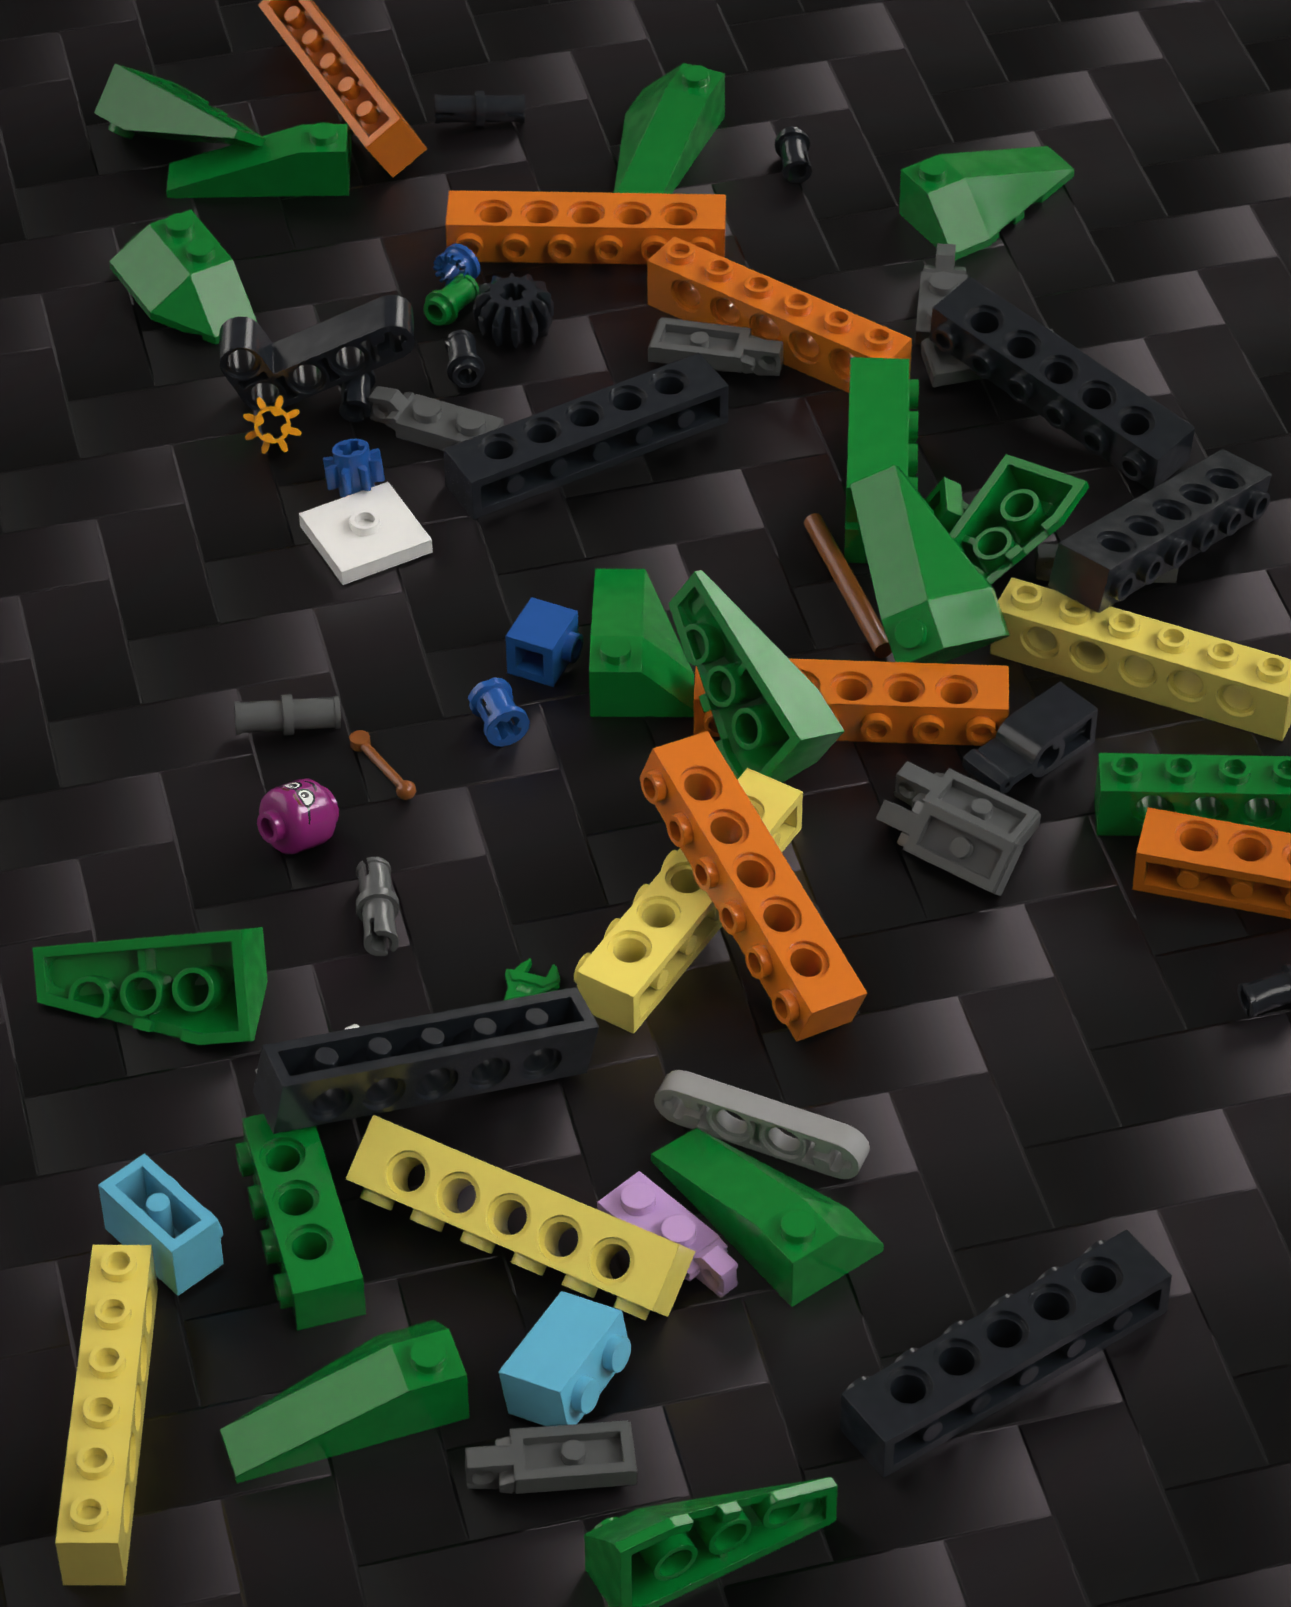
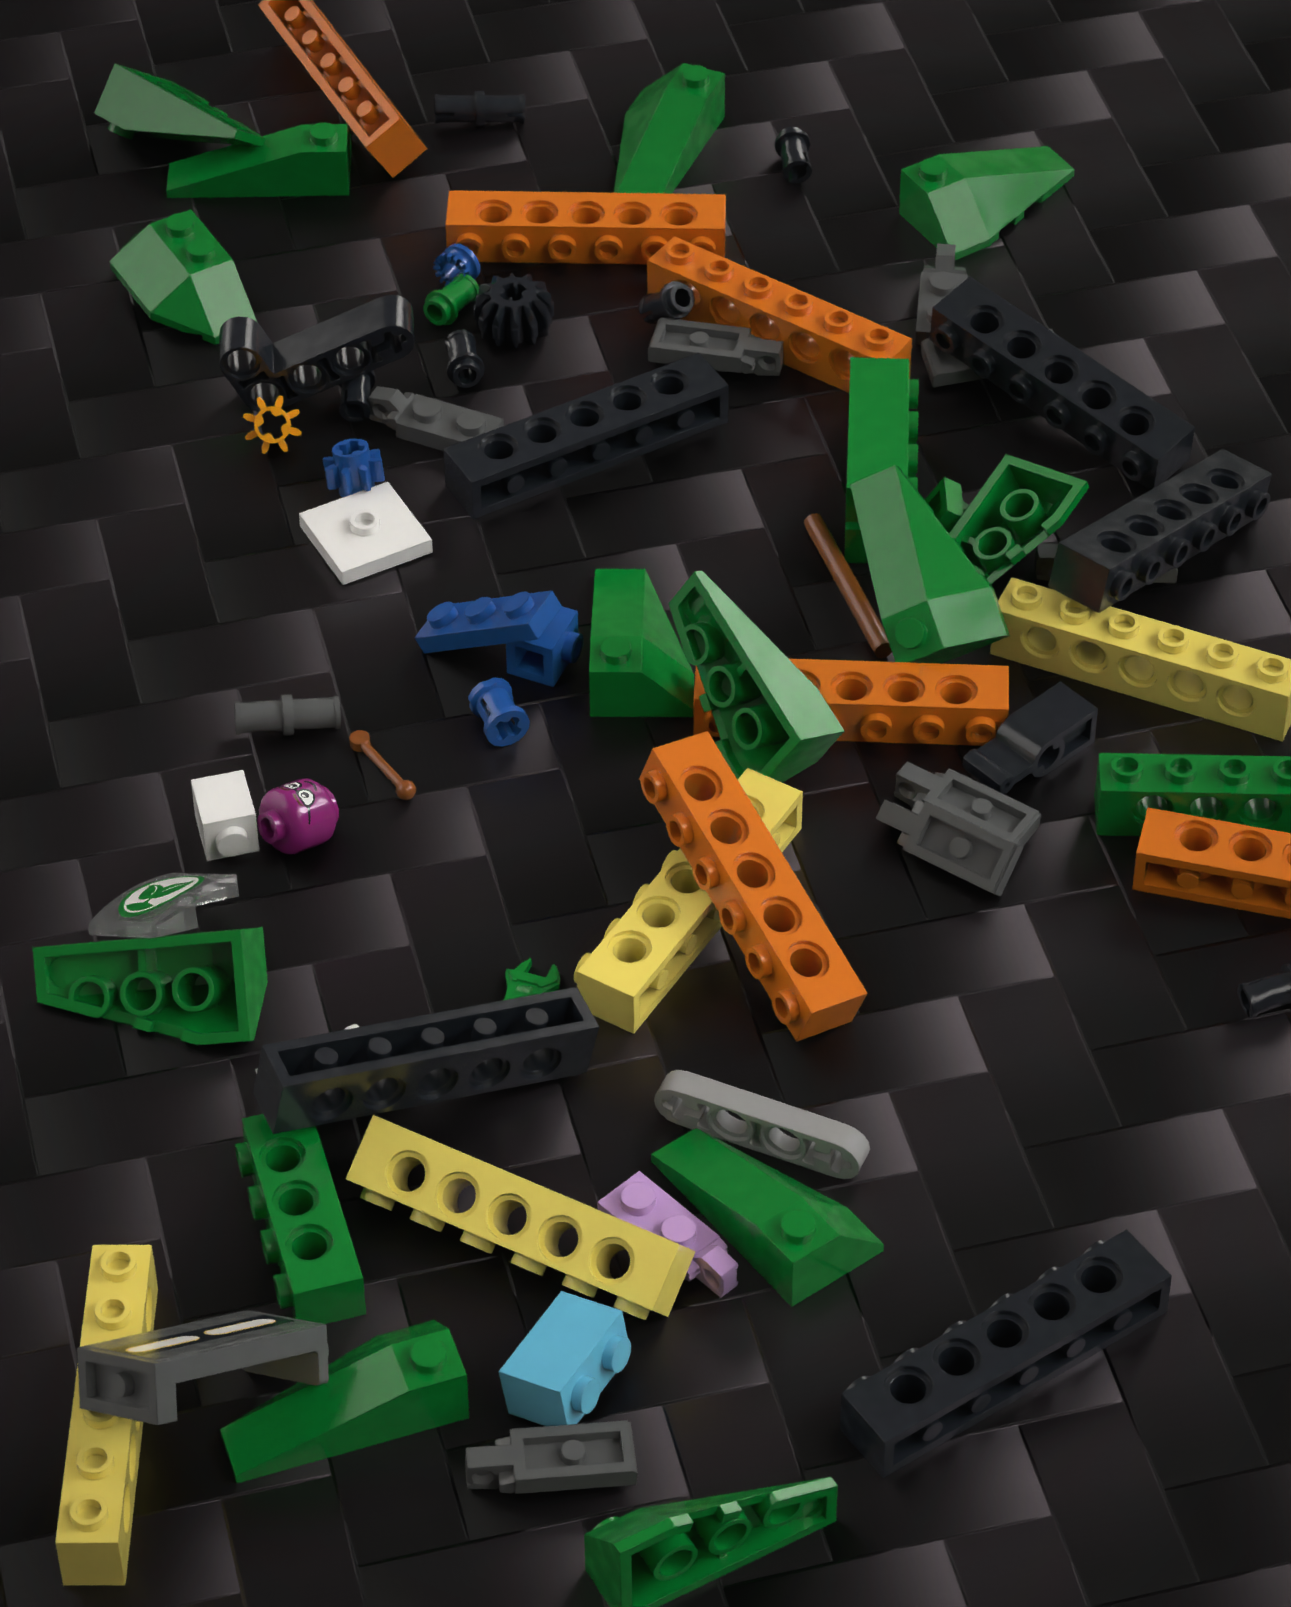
medium azure brick [98,1153,224,1296] -> none
dark grey pin [356,857,399,956] -> none
none -> dark grey panel [77,1310,329,1425]
none -> clear slope [88,873,239,938]
none -> white brick [191,770,259,861]
none -> blue plate [414,590,562,653]
none -> black pin [639,281,695,324]

